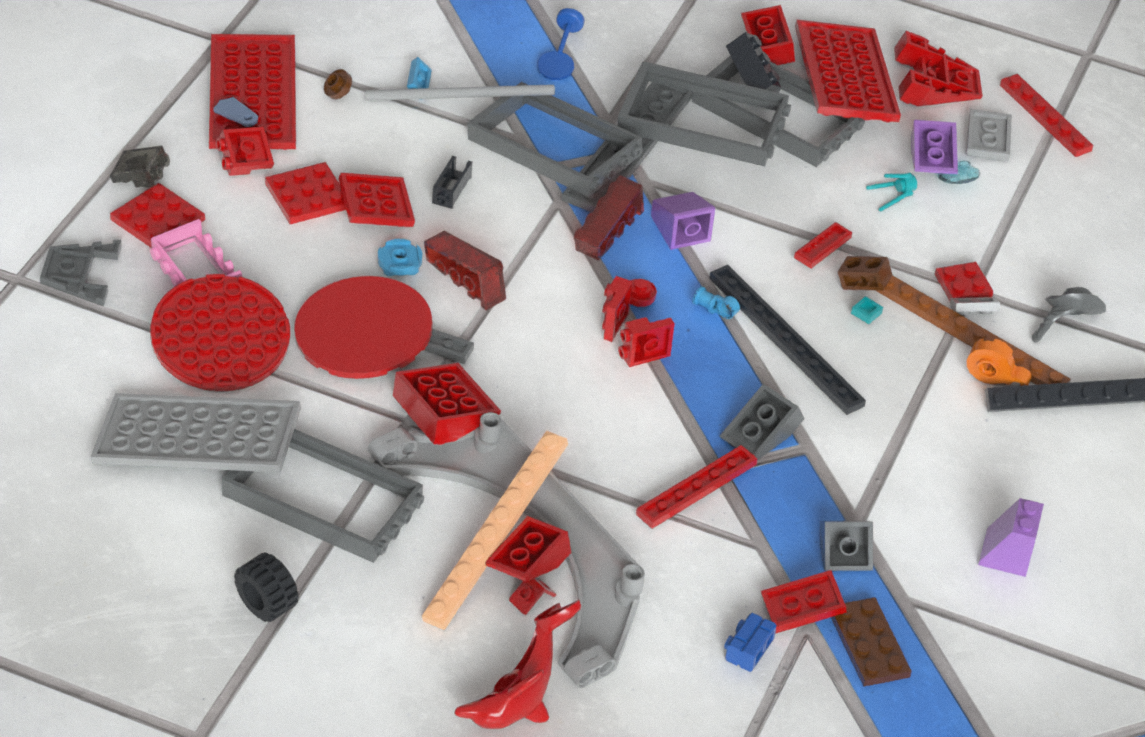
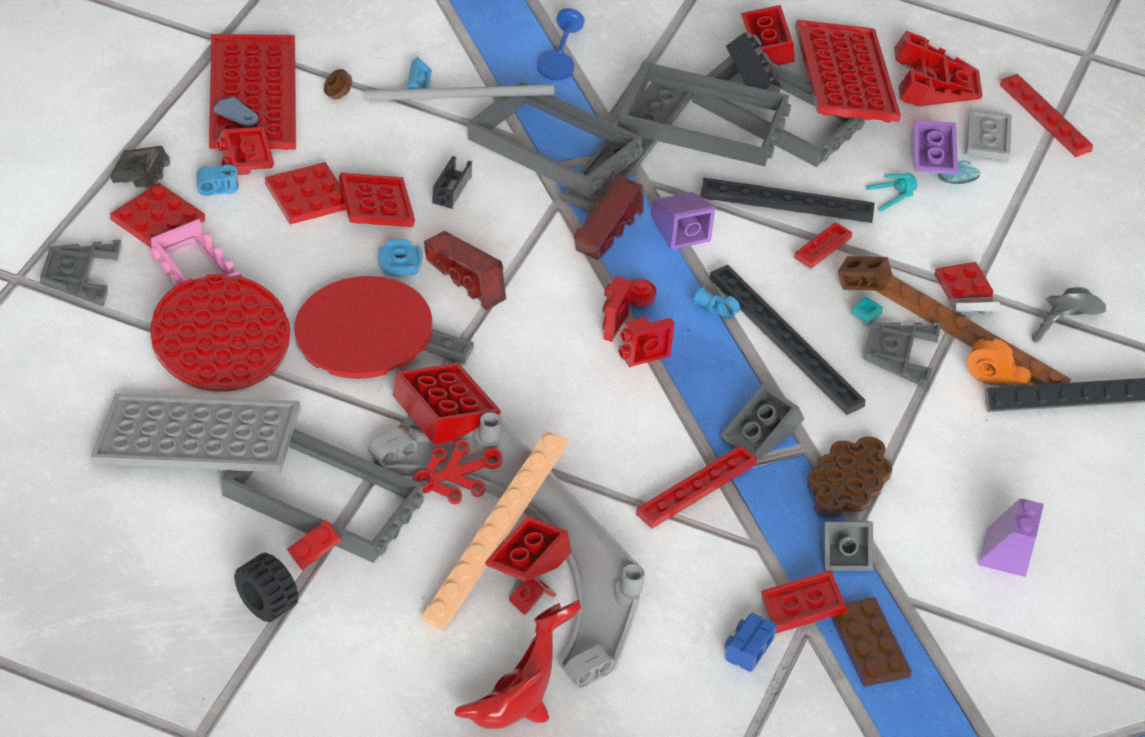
none -> dark azure piece [196,165,239,196]
none -> red plate [287,520,342,571]
none -> red plant [412,440,502,505]
none -> black plate [700,177,875,223]
none -> reddish brown plate [807,436,893,516]
none -> dark grey wing [864,322,942,388]

